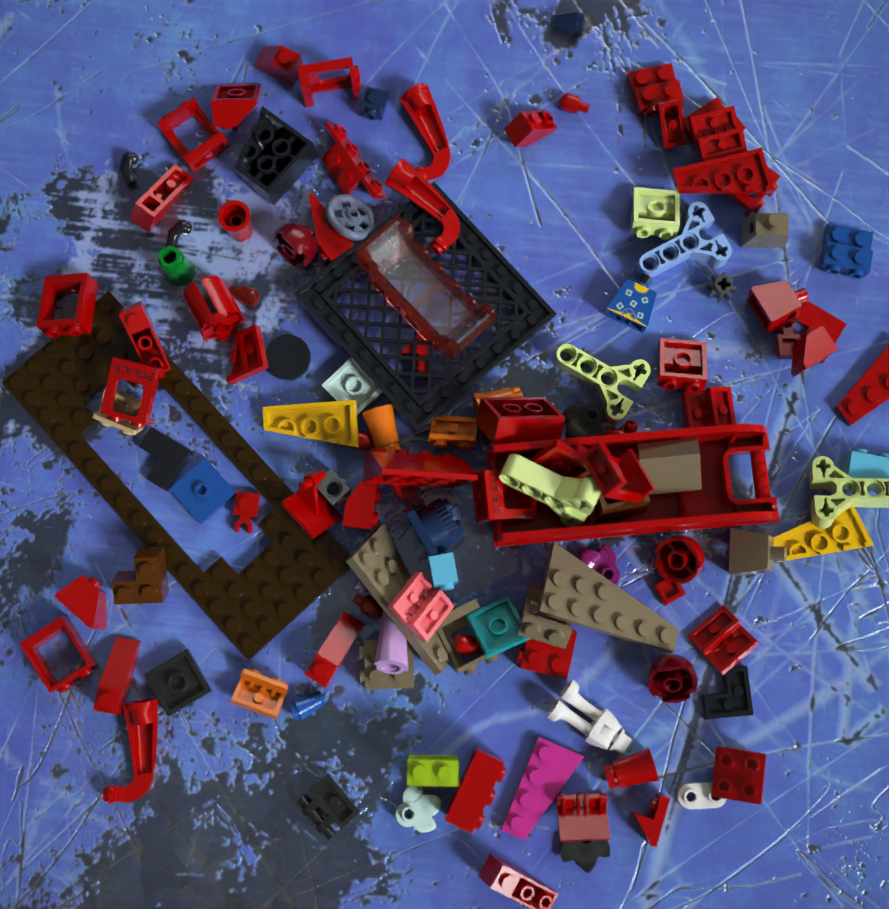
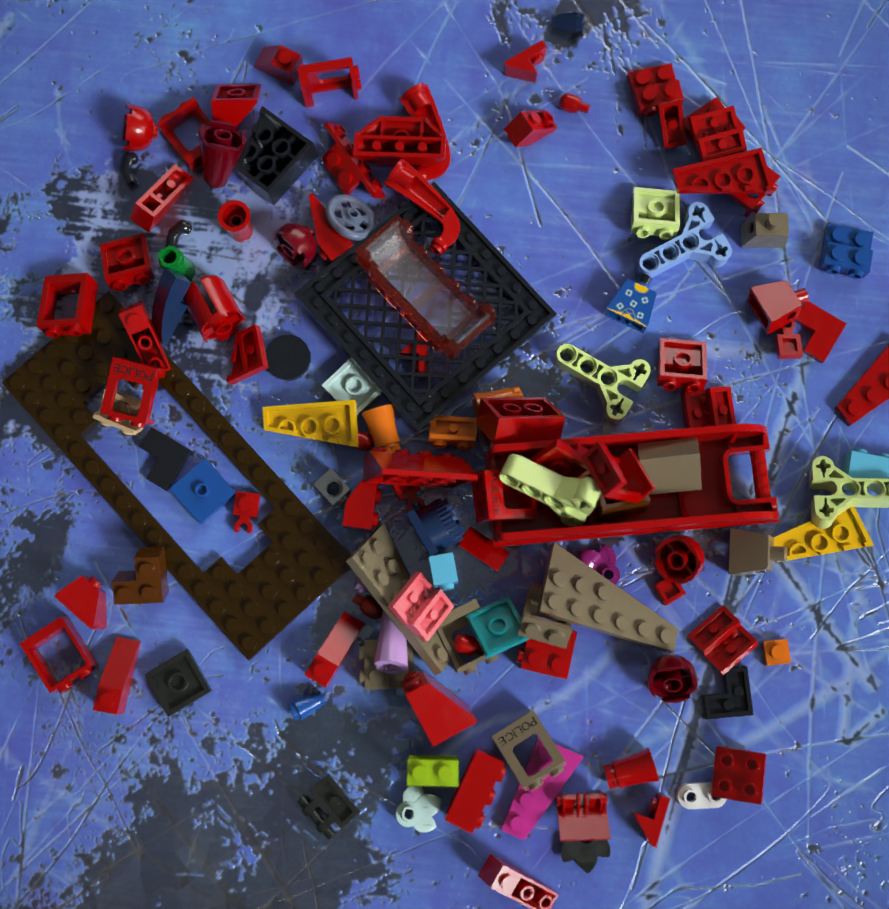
red animal [102,698,158,804] -> none
clear red cylinder [229,285,260,307] -> none
orange bracket [231,668,288,720] -> none
red plate [281,470,342,539] -> none
dark blue bracket [359,87,389,120] -> none
white piece [546,679,632,755] -> none
pearl dark grey plate [563,403,604,438] -> none
red arm [603,420,638,435] -> none
dark grey gear [706,272,737,303] -> none
red slope [791,326,838,377] -> none
none -> red plate [100,233,156,291]
none -> red cylinder [122,104,158,152]
none -> dark blue slope [152,267,191,346]
none -> dark red cone [199,121,247,188]
none -> red wedge [353,116,446,168]
none -> red slope [401,670,477,746]
none -> red slope [457,526,510,572]
none -> dark tan window [492,710,567,791]
none -> red slope [503,40,547,83]
none -> orange plate [761,639,791,666]

